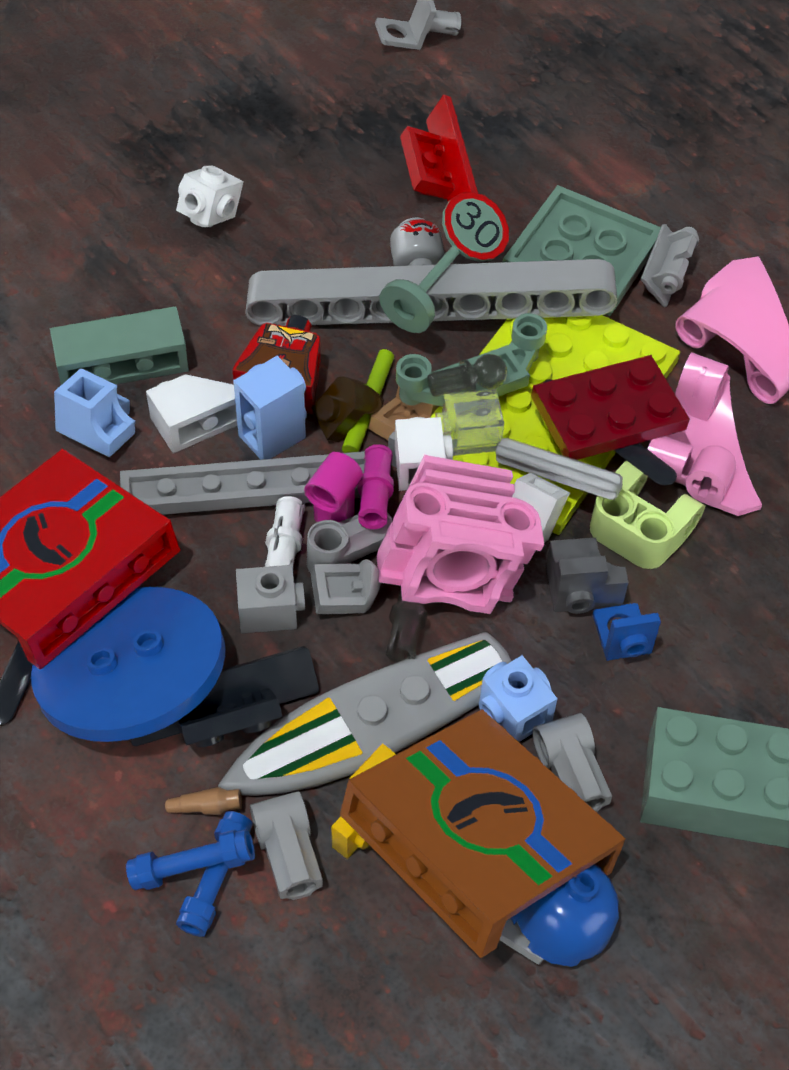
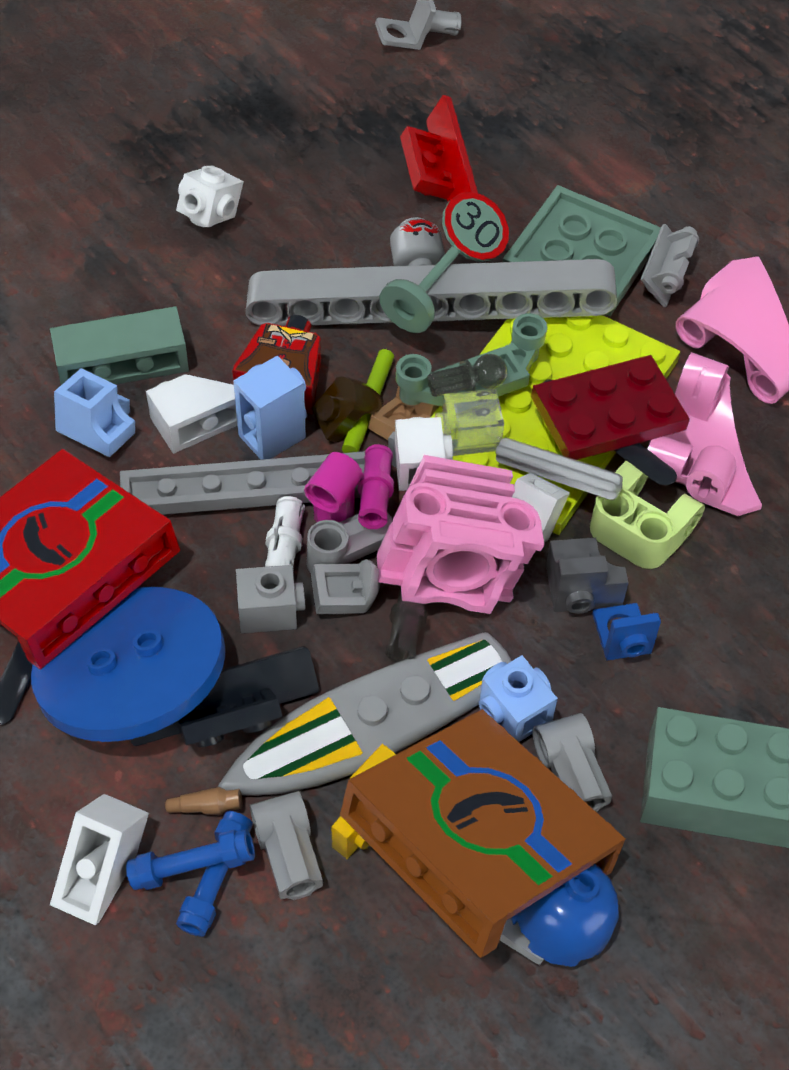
none -> white slope [50,794,149,925]

